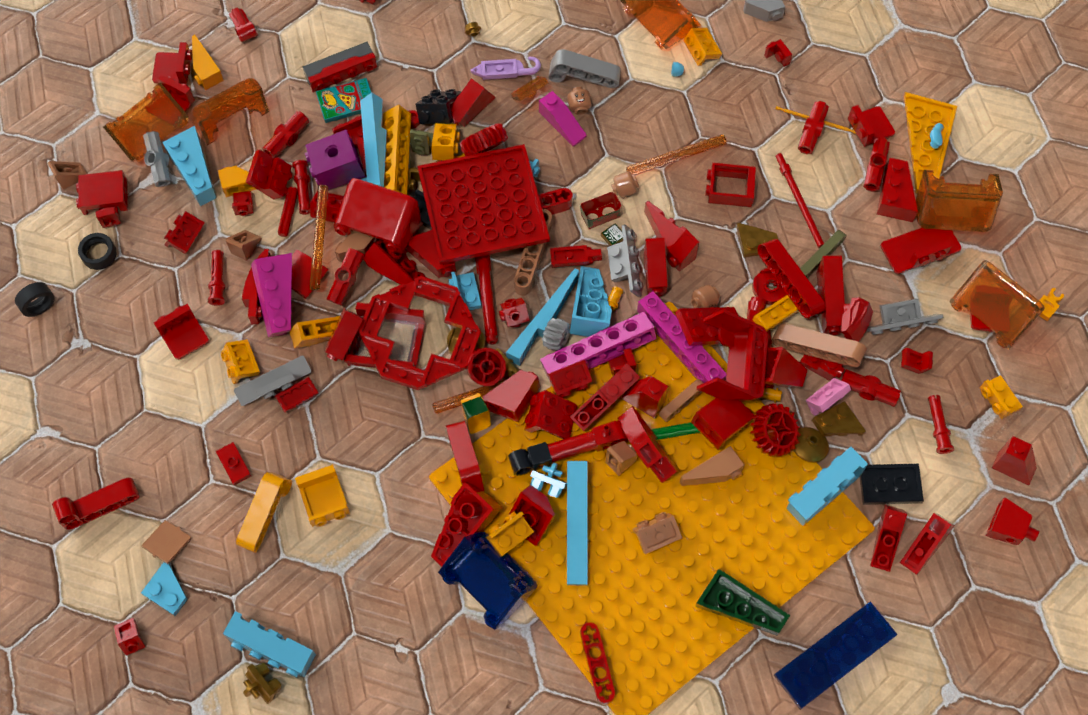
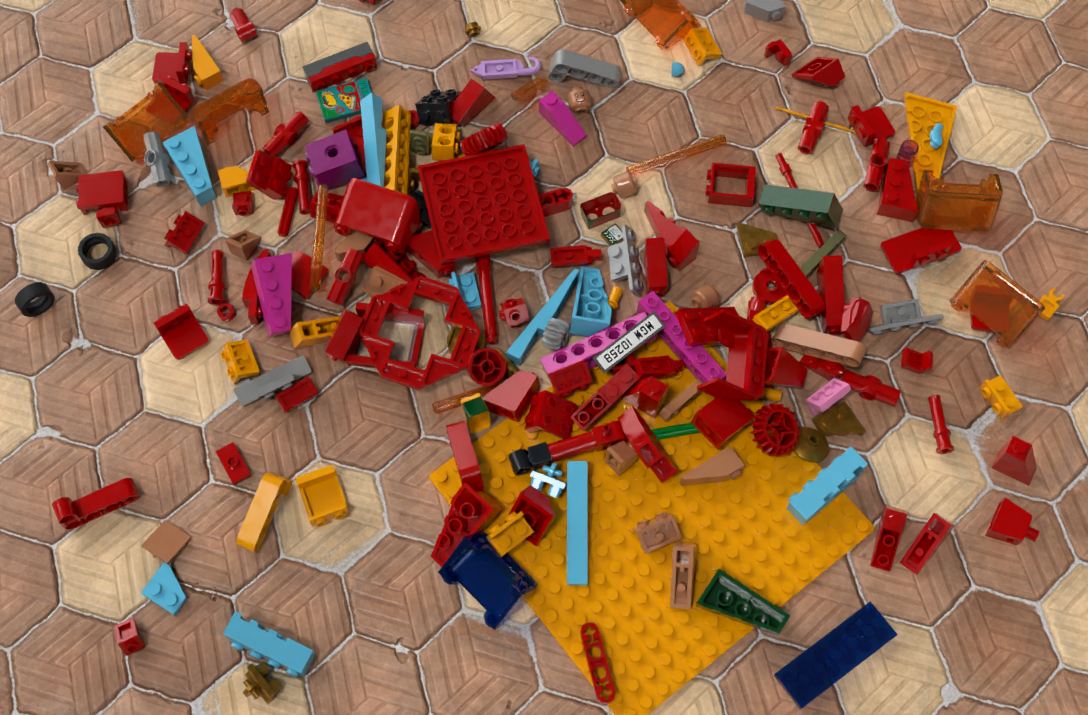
nougat beam [514,209,552,296] -> none
black tile [859,463,924,505] -> none
none -> red bush [217,303,236,322]
none -> nougat bracket [362,265,408,297]
none -> tile [592,311,665,374]
none -> red hinge [633,356,686,379]
none -> nougat slope [670,542,696,609]
none -> dark green wedge [758,184,843,229]
none -> red slope [791,57,845,87]
none -> clear pink arm [896,140,919,168]

